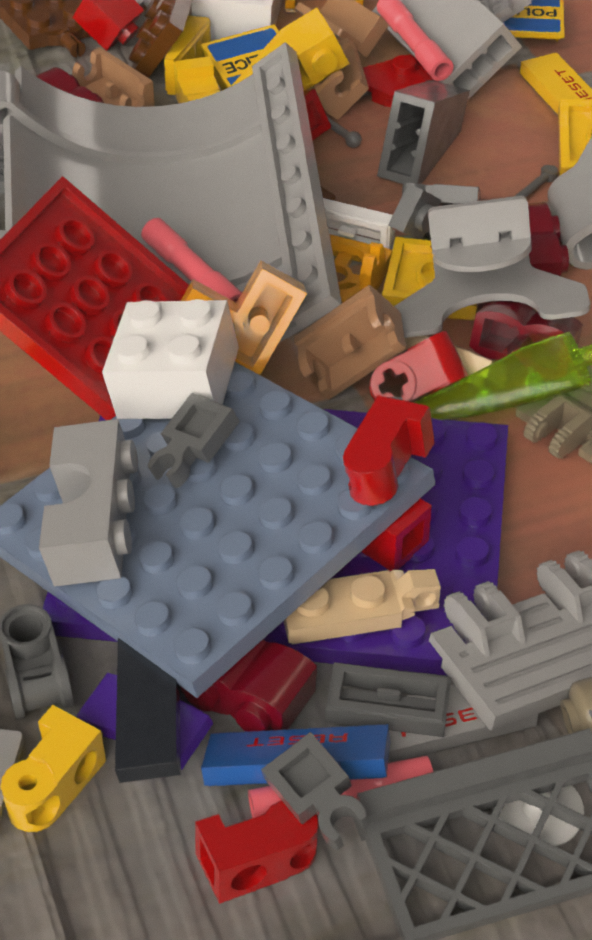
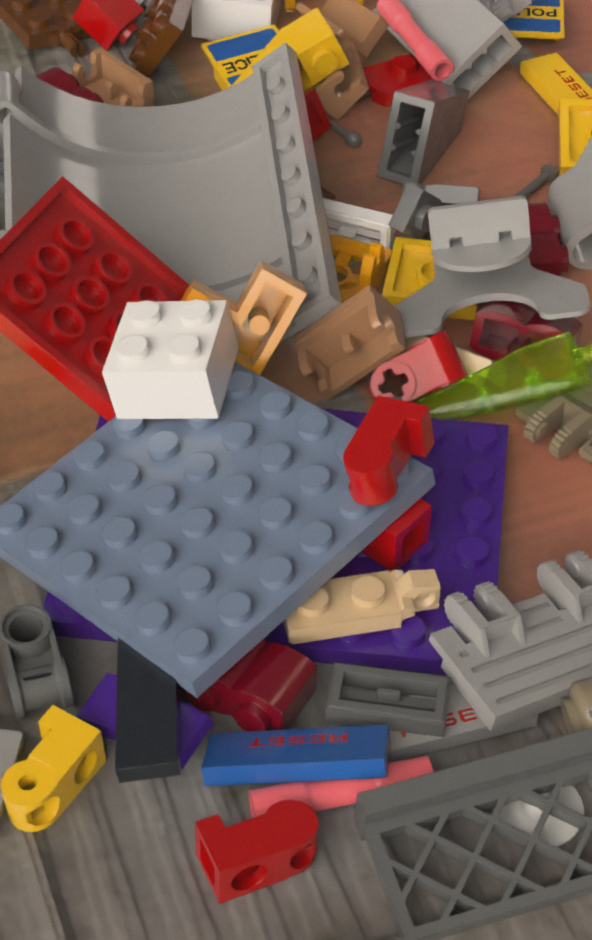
light grey arch [39,419,138,587] -> none
coral piece [141,218,242,302] -> none
dark grey plate [148,393,240,488] -> none
yellow slope [164,16,211,95] -> none
yellow leg [173,56,220,103] -> none
dark grey plate [261,732,370,850] -> none

